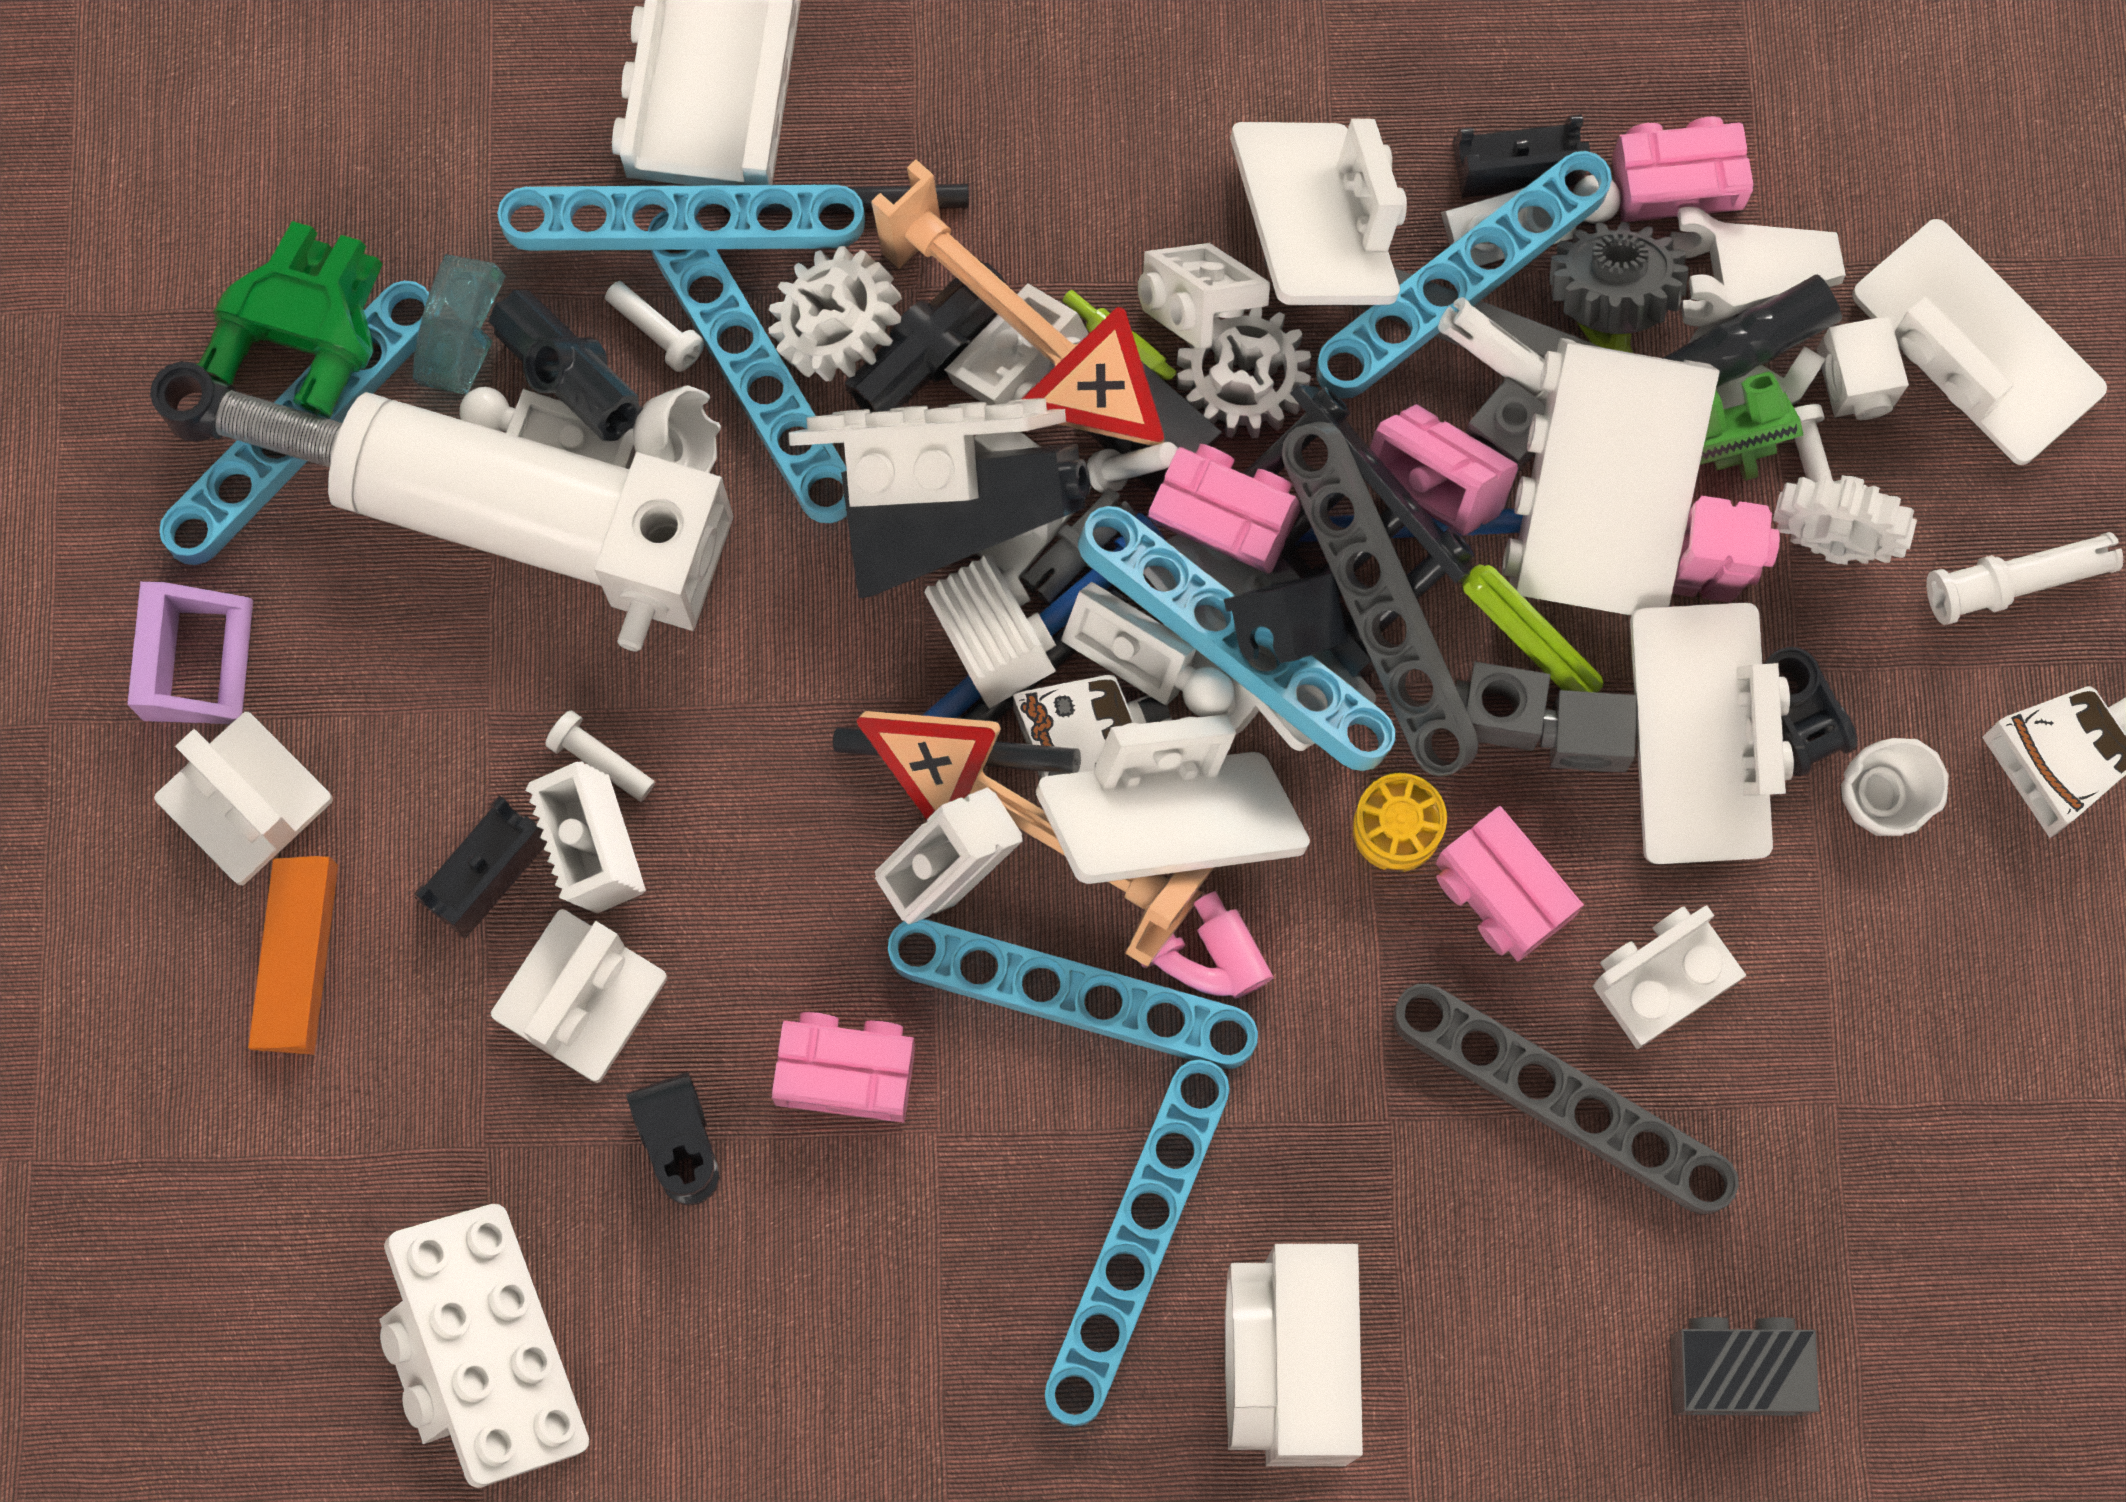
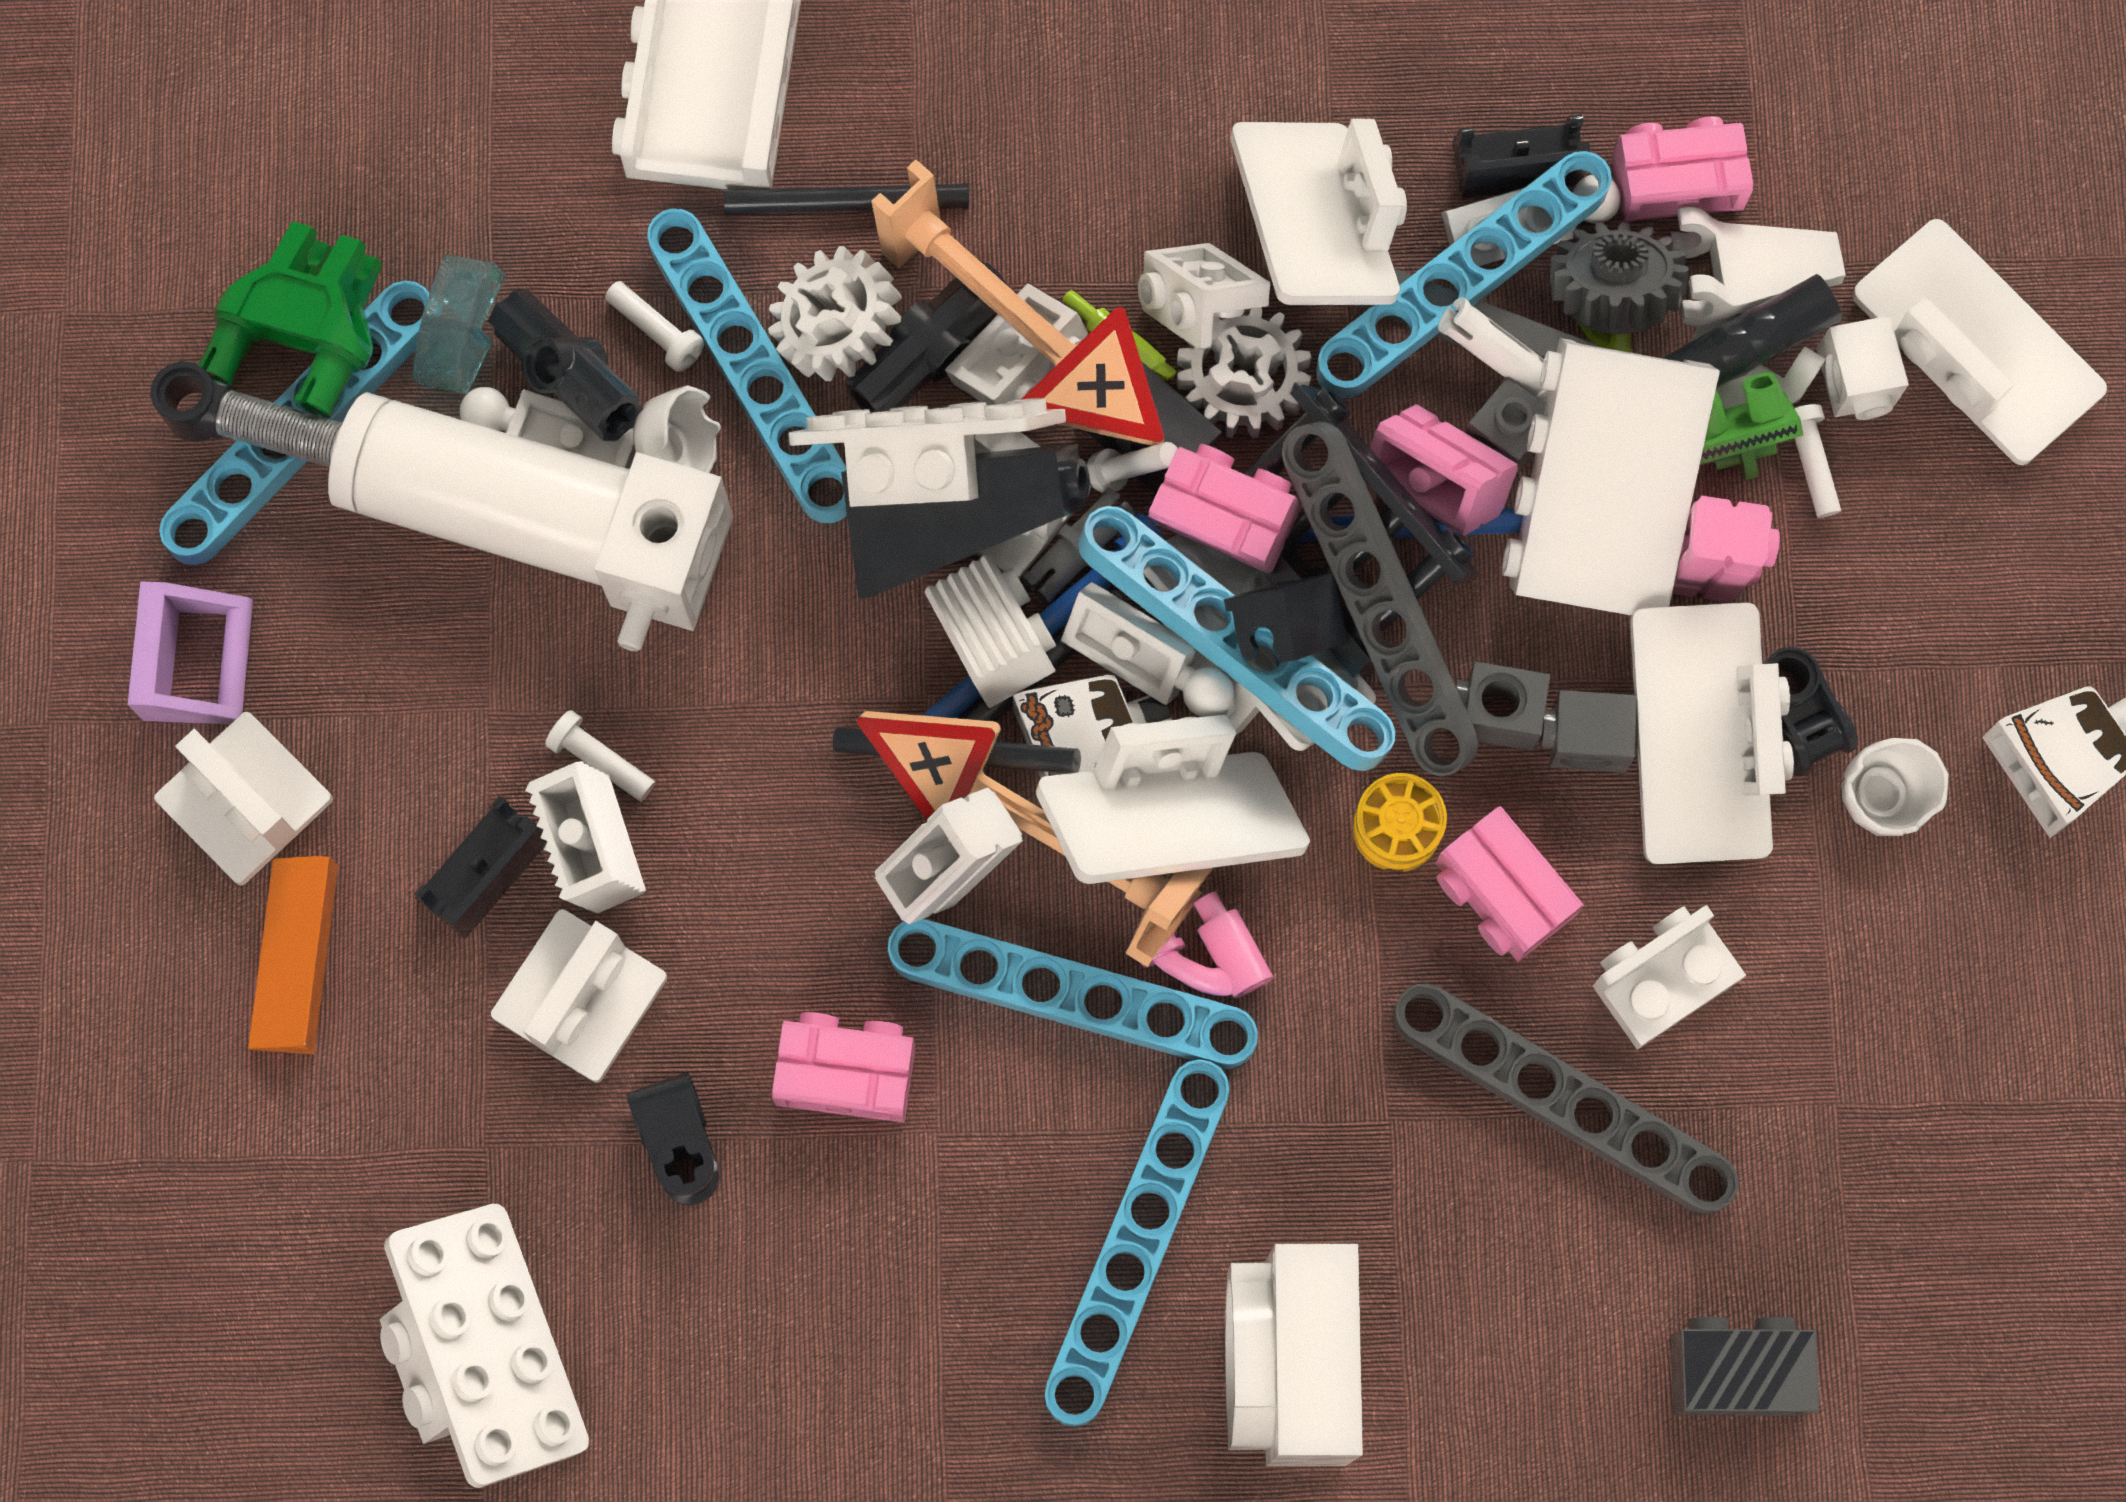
medium azure beam [497,185,865,251] -> none
lime axle [1462,564,1603,693] -> none
white gear [1773,475,1917,565] -> none
white pin [1926,532,2123,626] -> none

